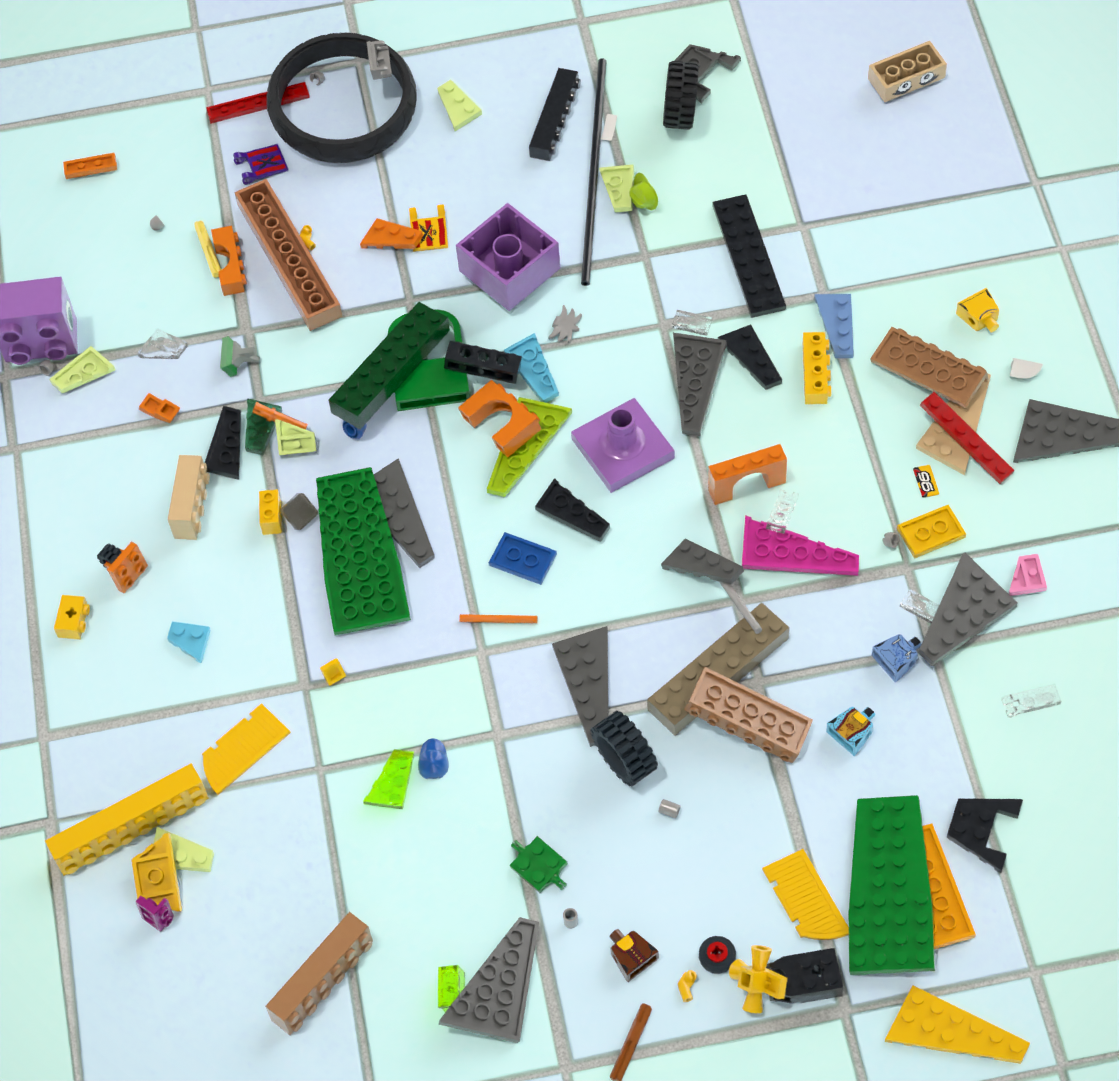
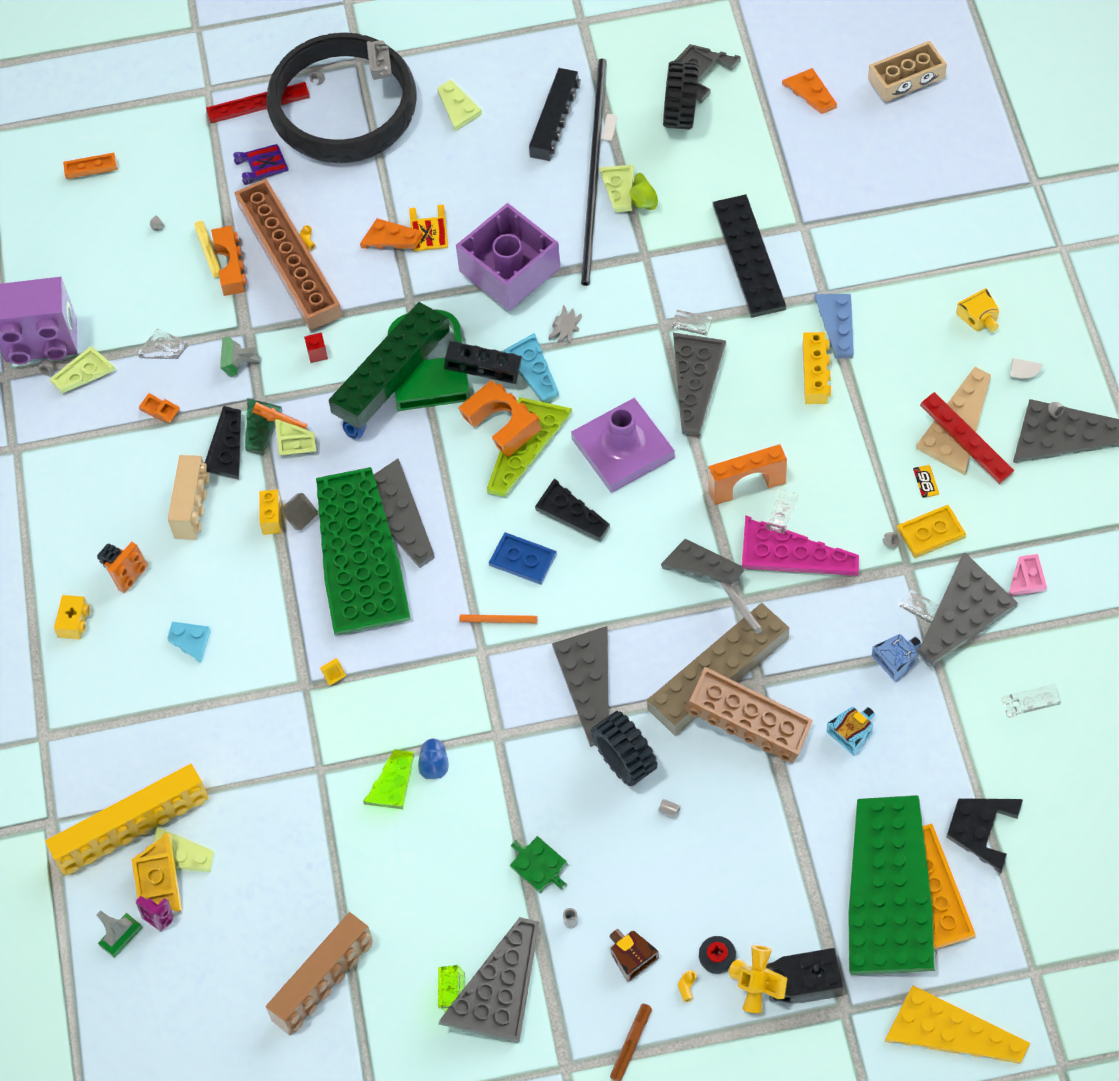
yellow piece [202,703,291,795] -> none
black wing [718,324,782,390] -> none
yellow piece [762,849,849,940] -> none
medium nougat bracket [870,327,989,408] -> none
none -> piece [96,910,143,958]
none -> red brick [304,332,328,363]
none -> orange wing [782,68,837,114]
none -> light grey hinge [1048,401,1065,418]

